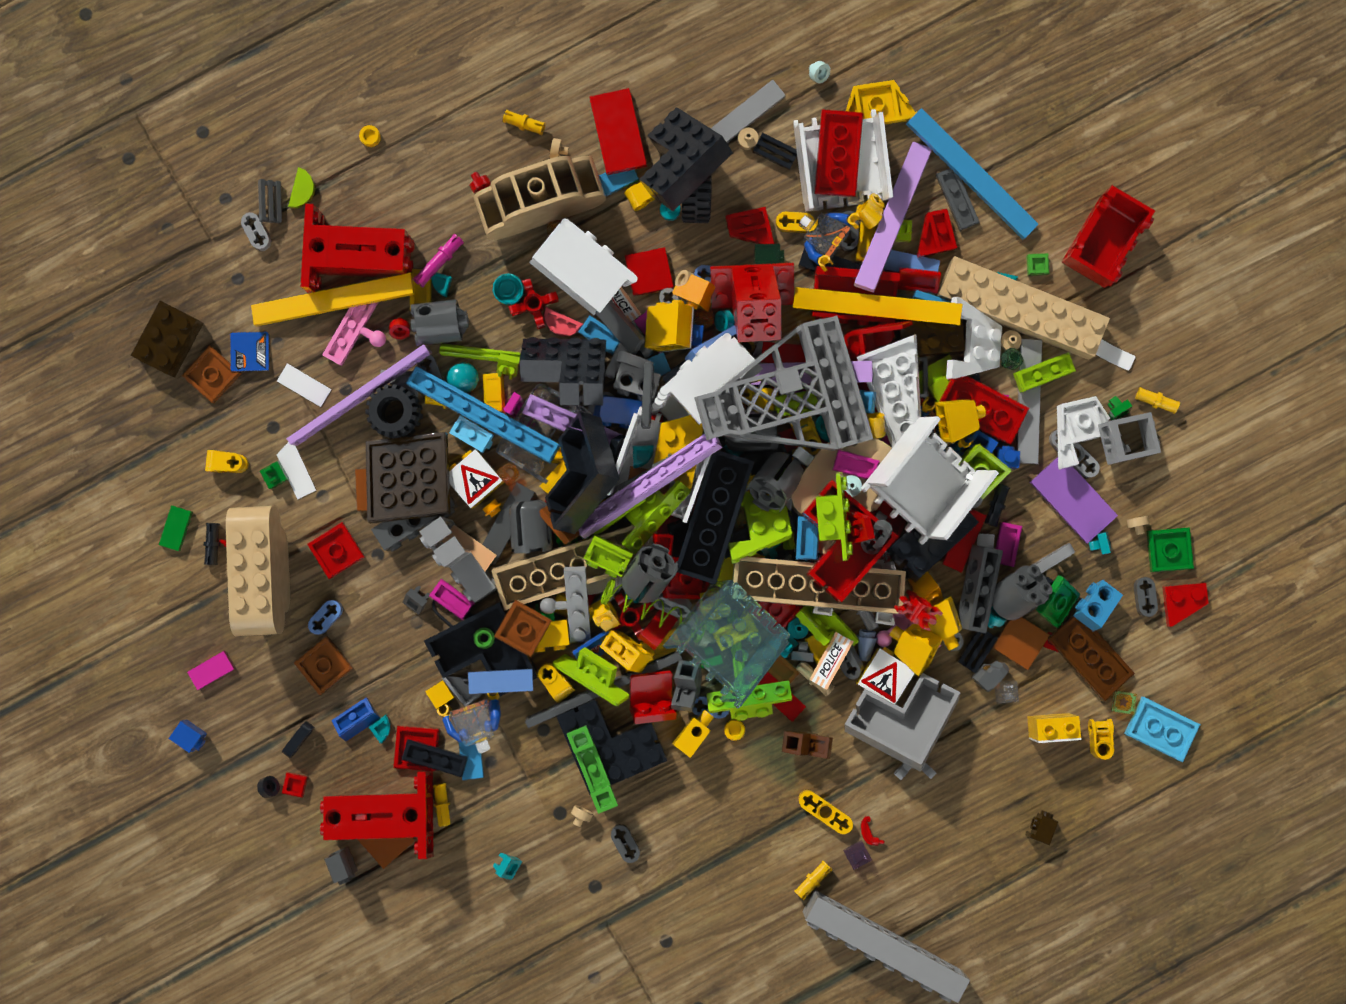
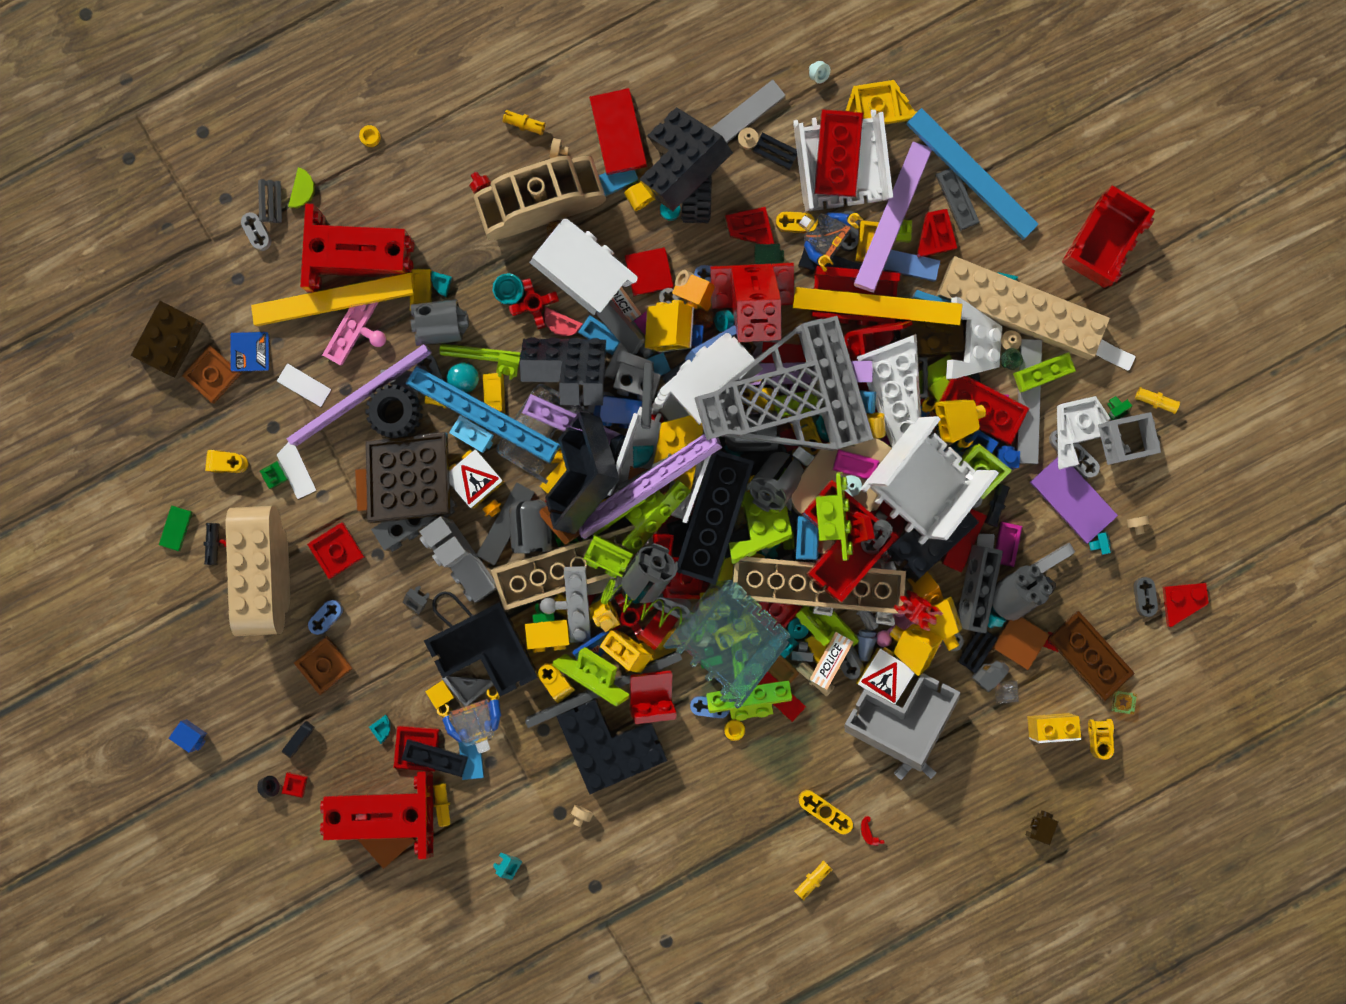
dark pink tile [187,651,236,690] -> none
dark grey brick [324,846,358,885] -> none
blue slope [332,697,380,741] -> none
red tile [389,318,410,340] -> none
dark pink pin [413,234,464,288] -> none
dark pink tile [429,579,475,620] -> none
light nougat sticker [442,525,497,571] -> none
medium blue tile [468,669,533,694] -> none
bright green plate [474,627,495,649] -> none
dark orange tile [494,600,552,657] -> none
clear orange tile [496,464,519,487] -> none
dark pink tile [503,392,524,418] -> none
bright green slope [566,725,618,814] -> none
dark grey beam [611,824,640,863] -> none
dark grey brick [671,660,702,712] -> none
yellow torso [672,710,714,758] -> none
light grey tile [775,368,803,395] -> none
reddish brown brick [782,731,833,759] -> none
light grey brick [802,889,970,1003] -> none
clear purple tile [843,840,872,870] -> none
yellow piece [855,193,885,229] -> none
red tile [897,267,941,294] -> none
bright green tile [1026,253,1050,276] -> none
green tile [1036,575,1080,628] -> none
dark azure brick [1073,580,1123,631] -> none
medium azure tile [1124,696,1201,762] -> none
green tile [1146,527,1194,572] -> none

